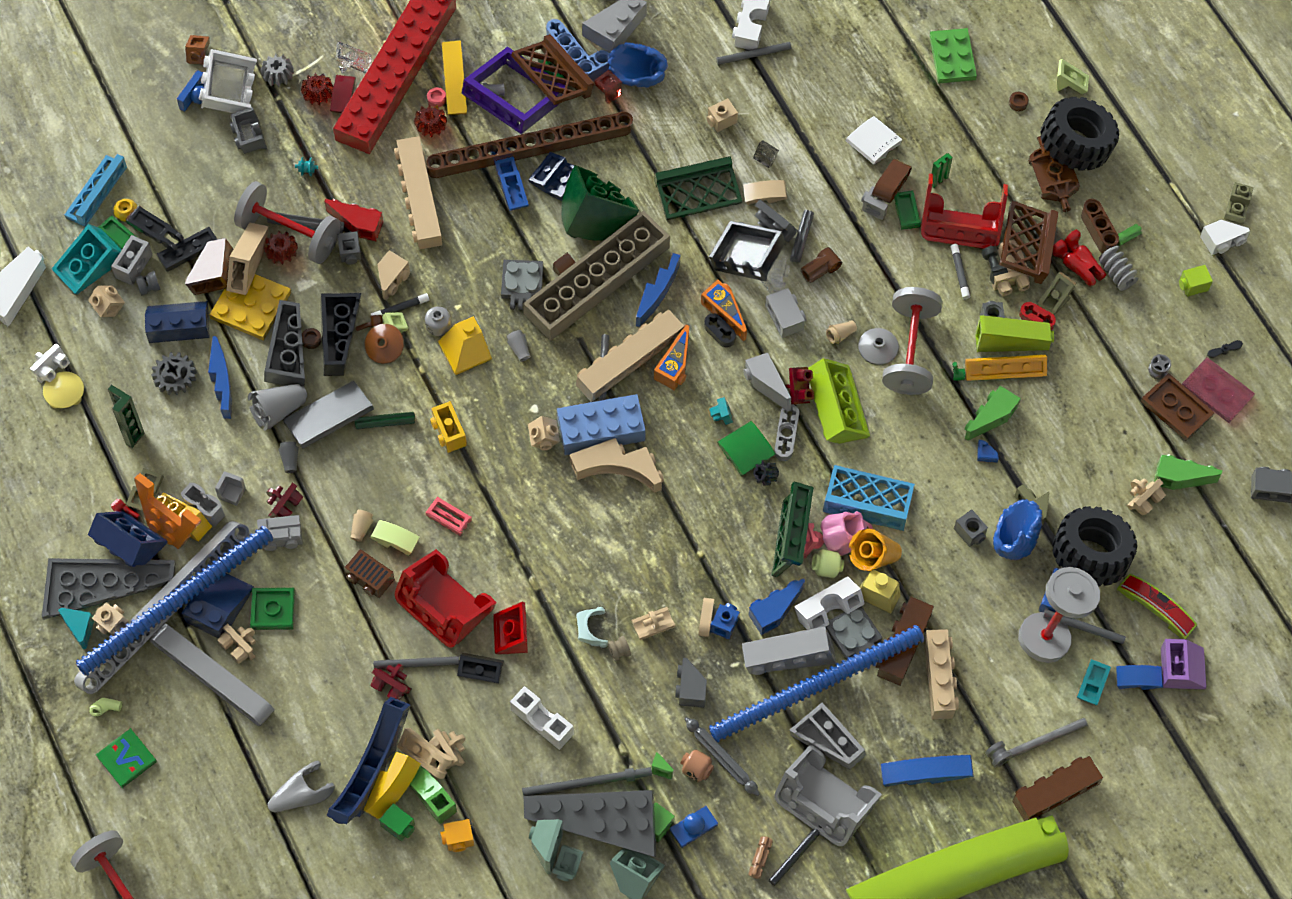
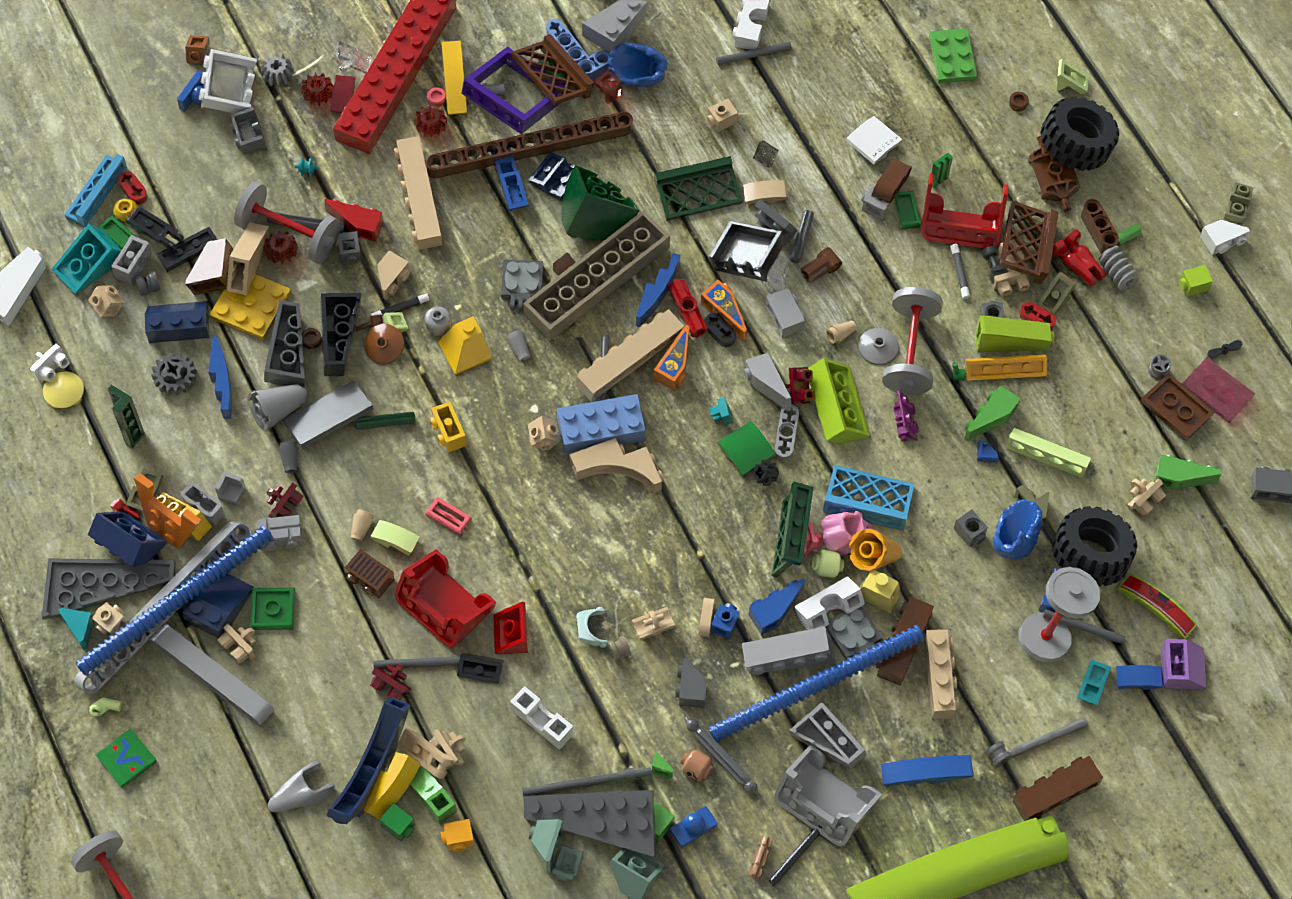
none -> red beam [118,171,148,205]
none -> red piece [668,279,708,338]
none -> magenta hinge [893,389,919,441]
none -> yellowish green fence [1006,428,1091,478]

